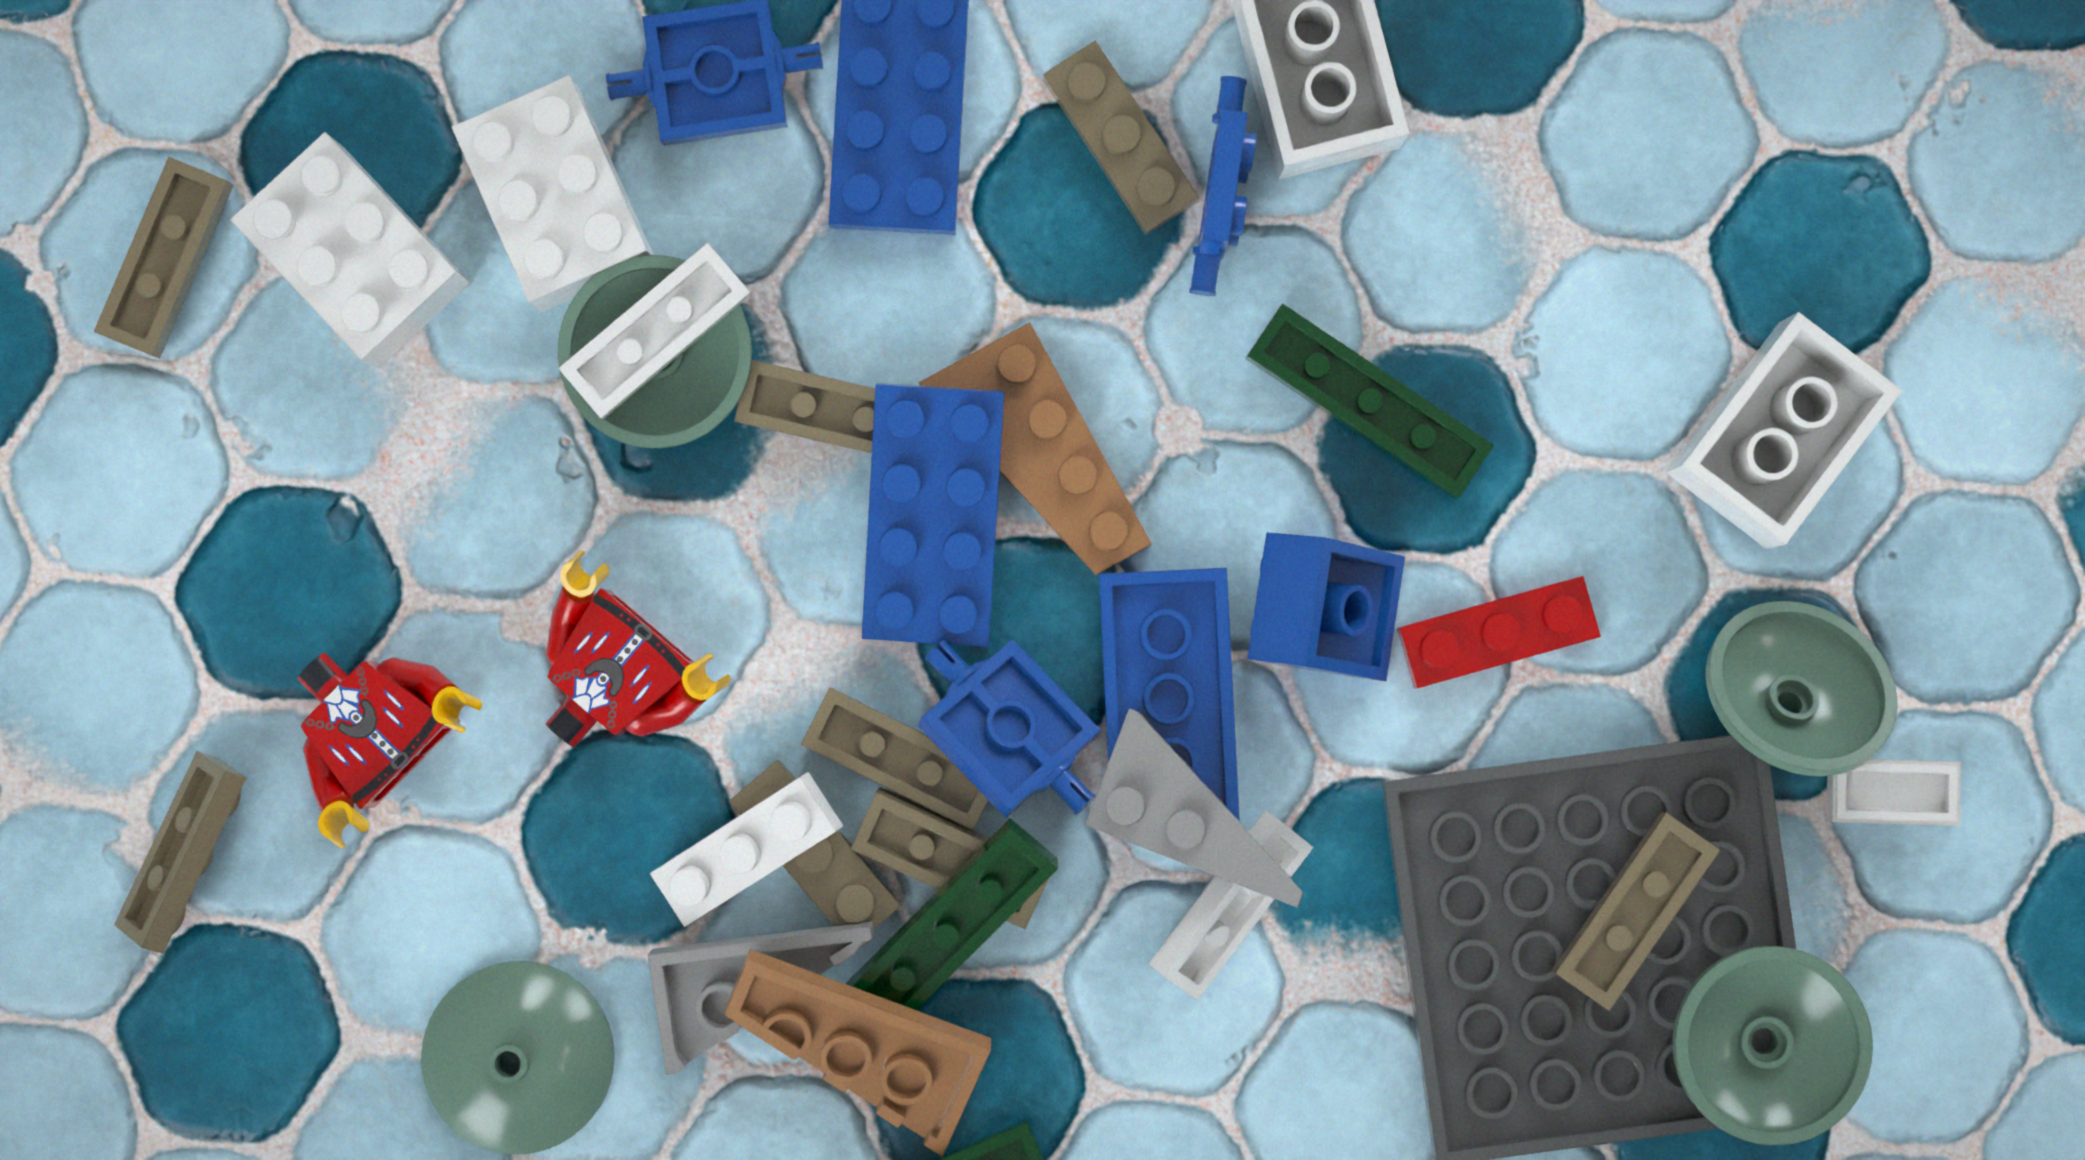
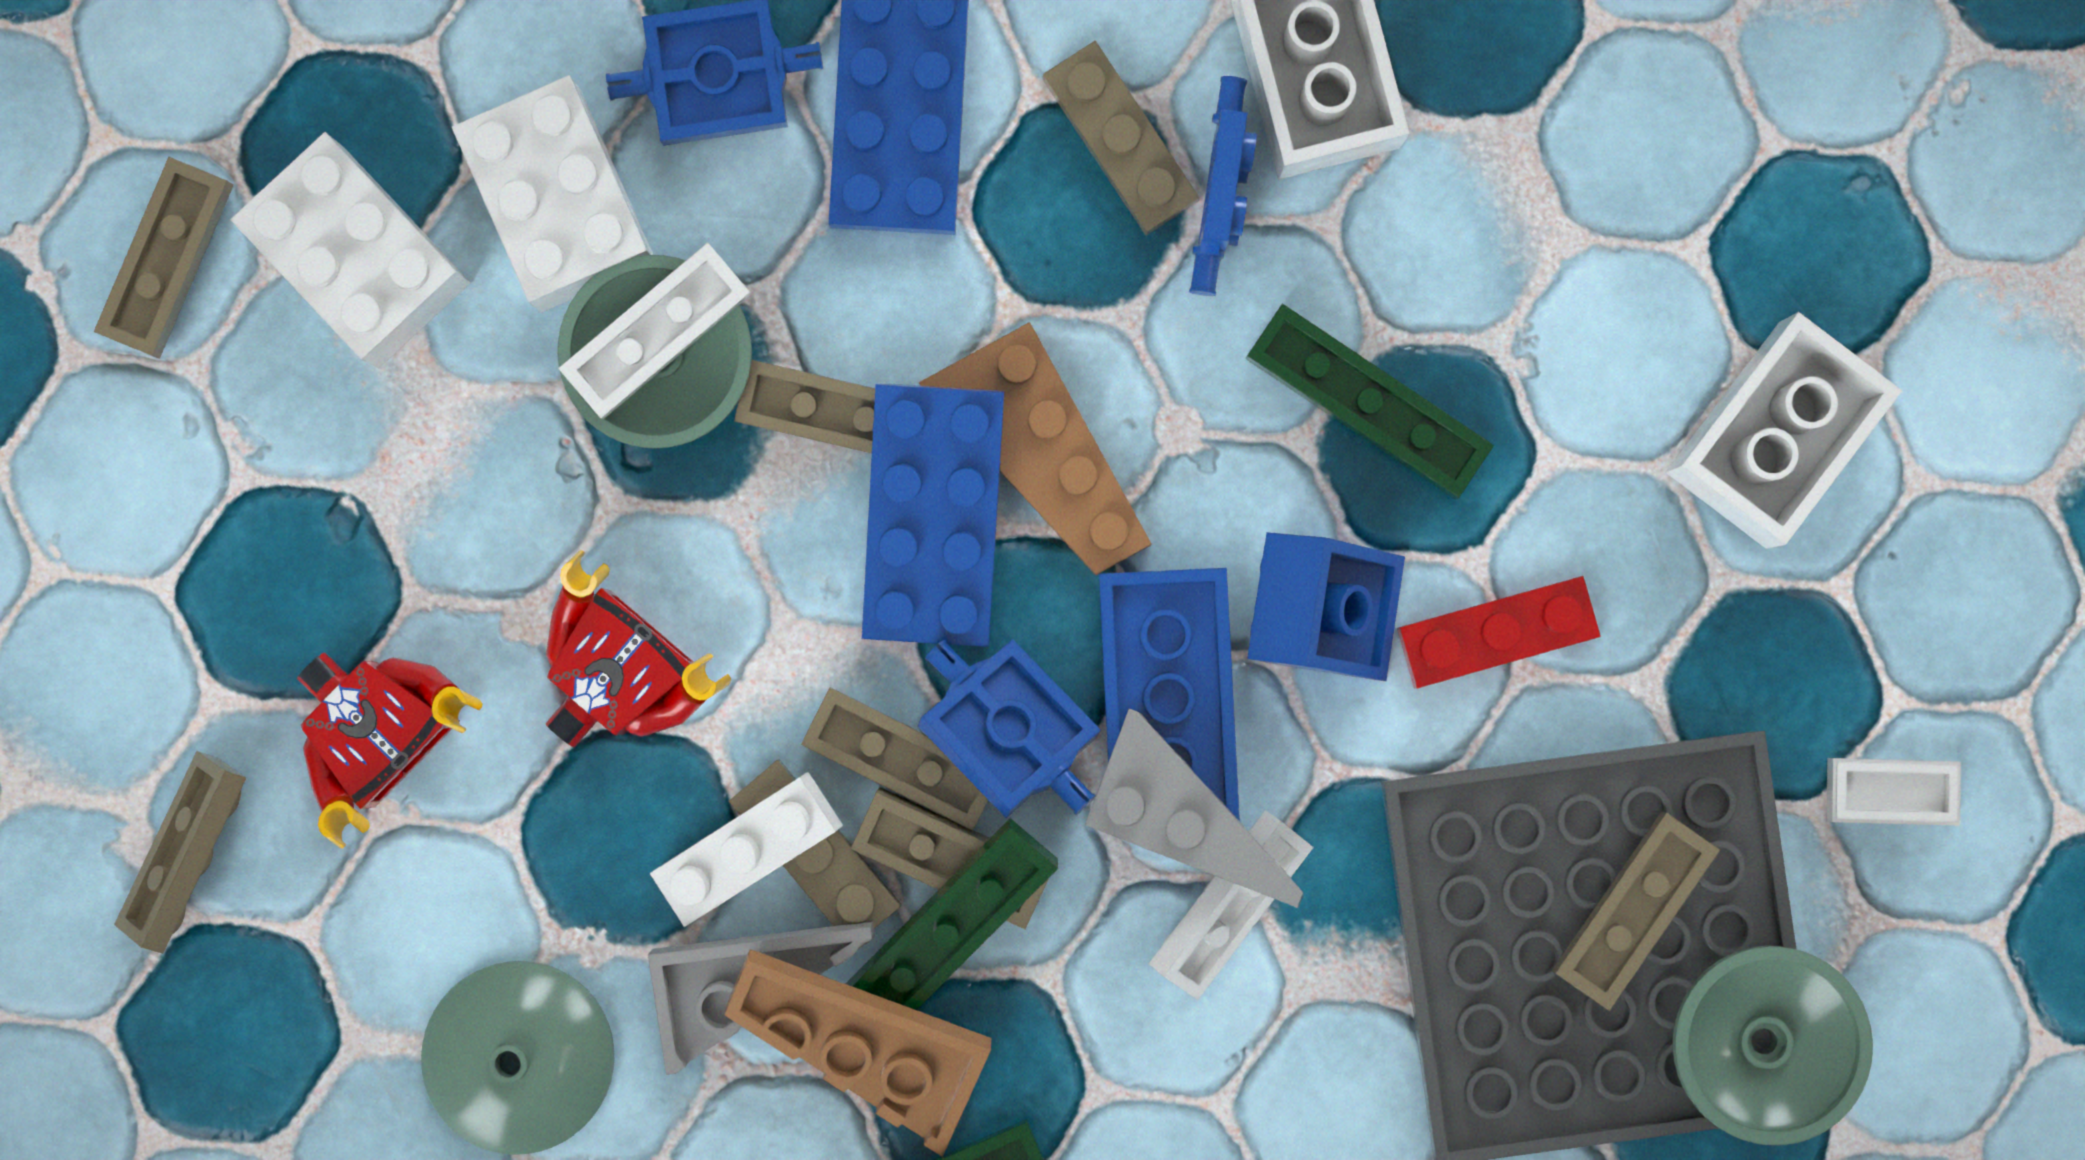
sand green dish [1706,601,1898,776] -> none

